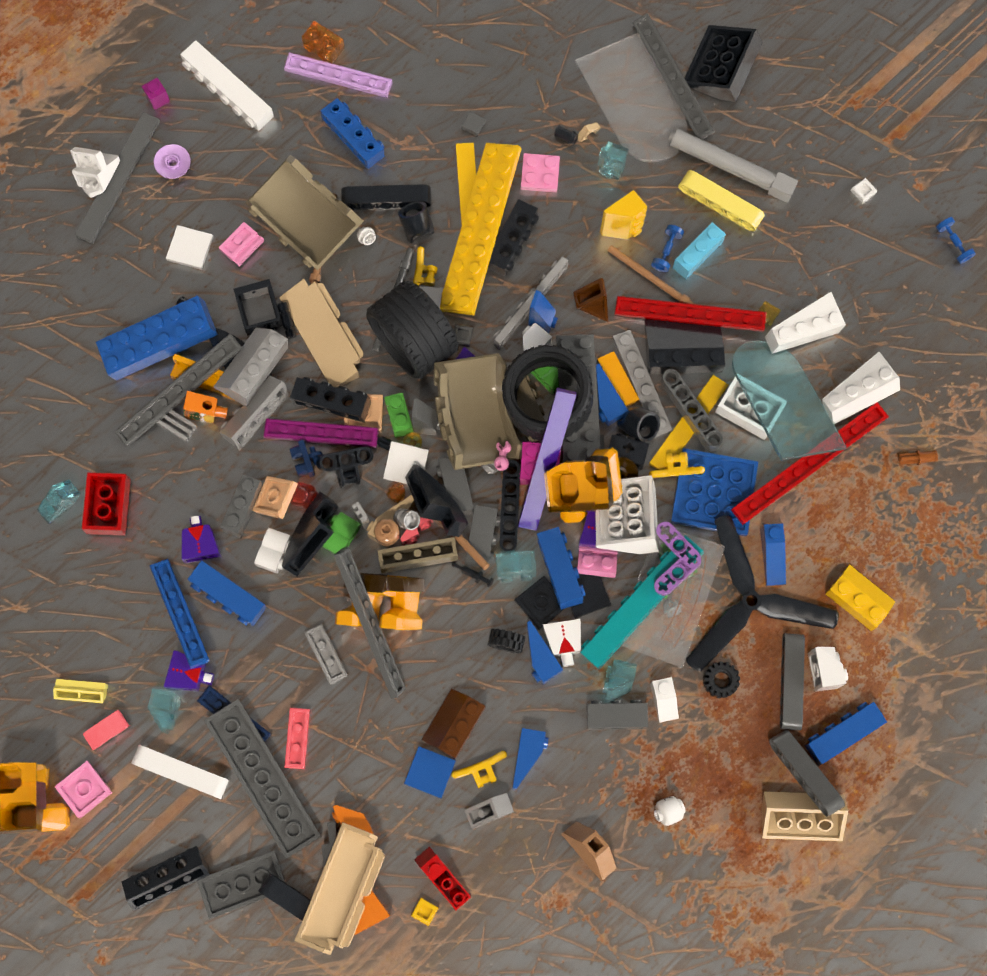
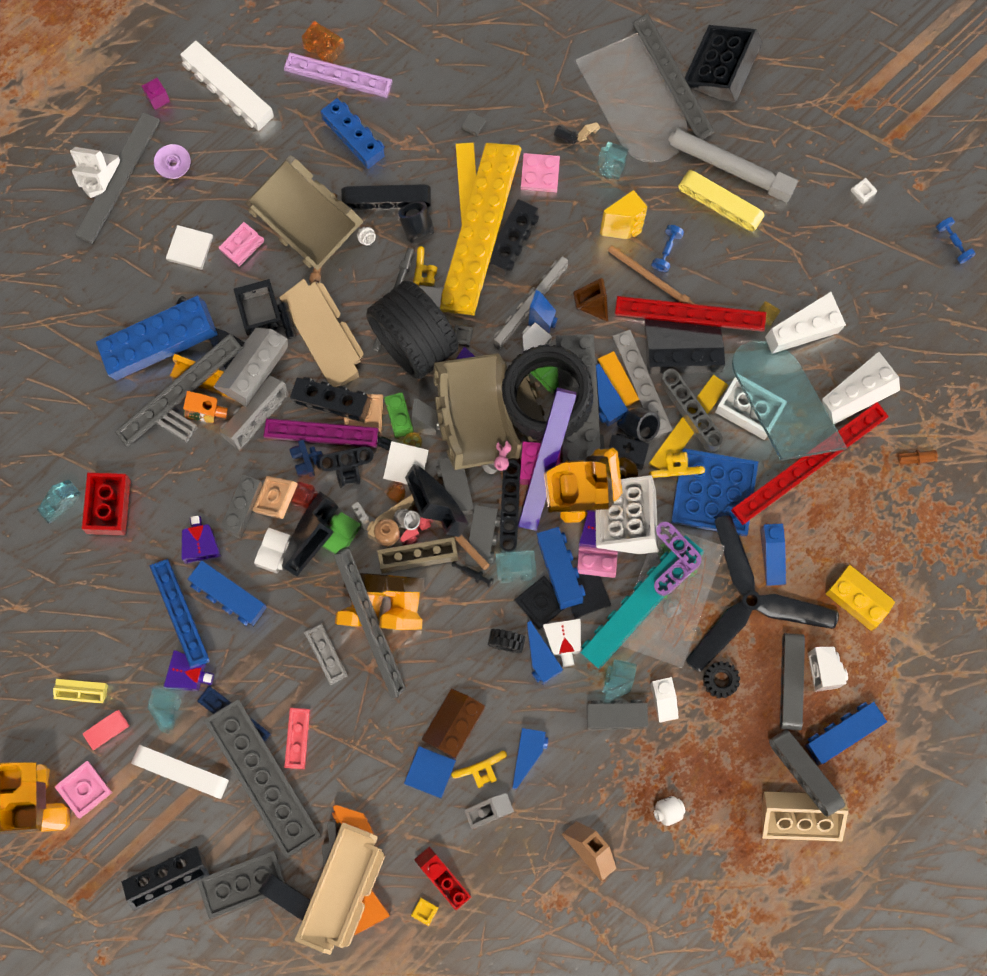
medium azure brick [673,222,726,280] -> none

